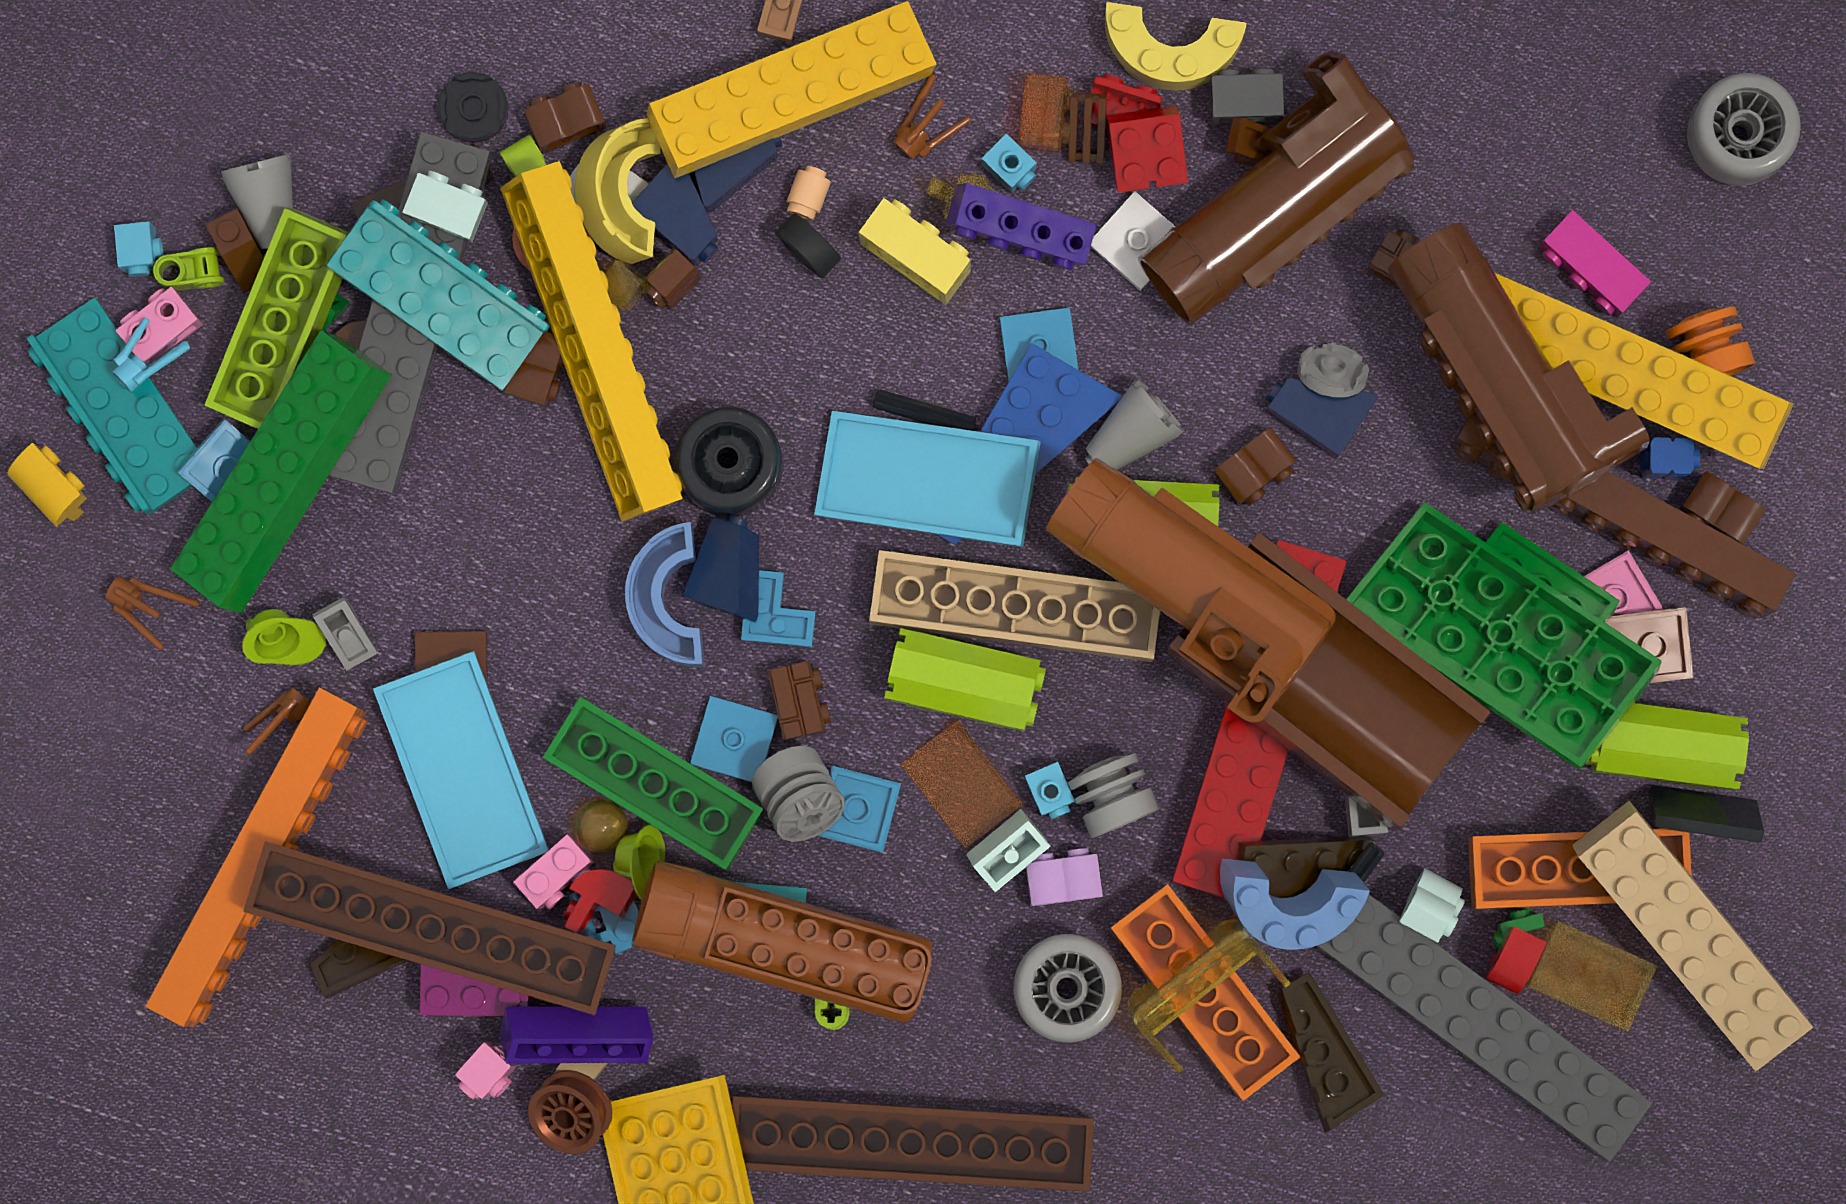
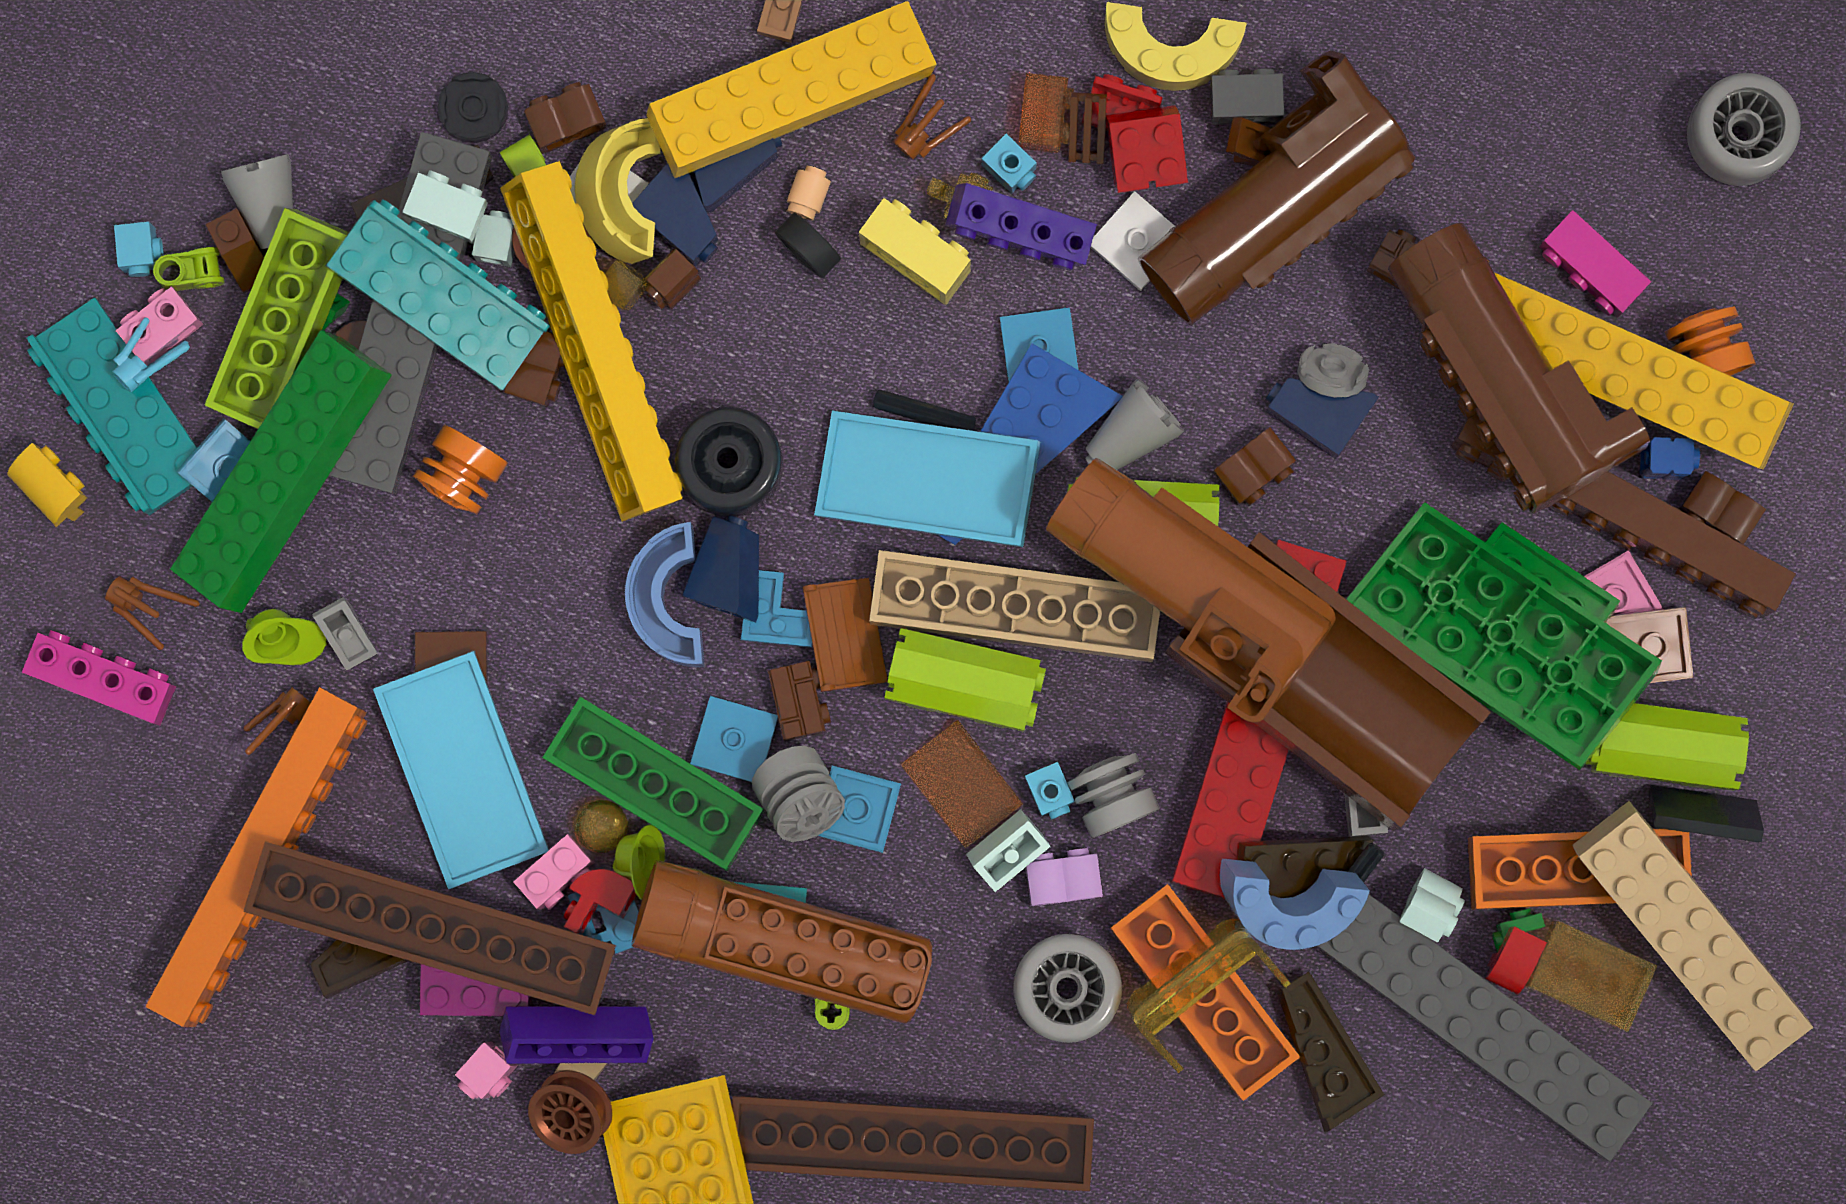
none -> dark pink brick [22,630,176,726]
none -> orange wheel [413,425,508,515]
none -> light aqua brick [470,210,514,267]
none -> dark orange piece [802,578,888,692]

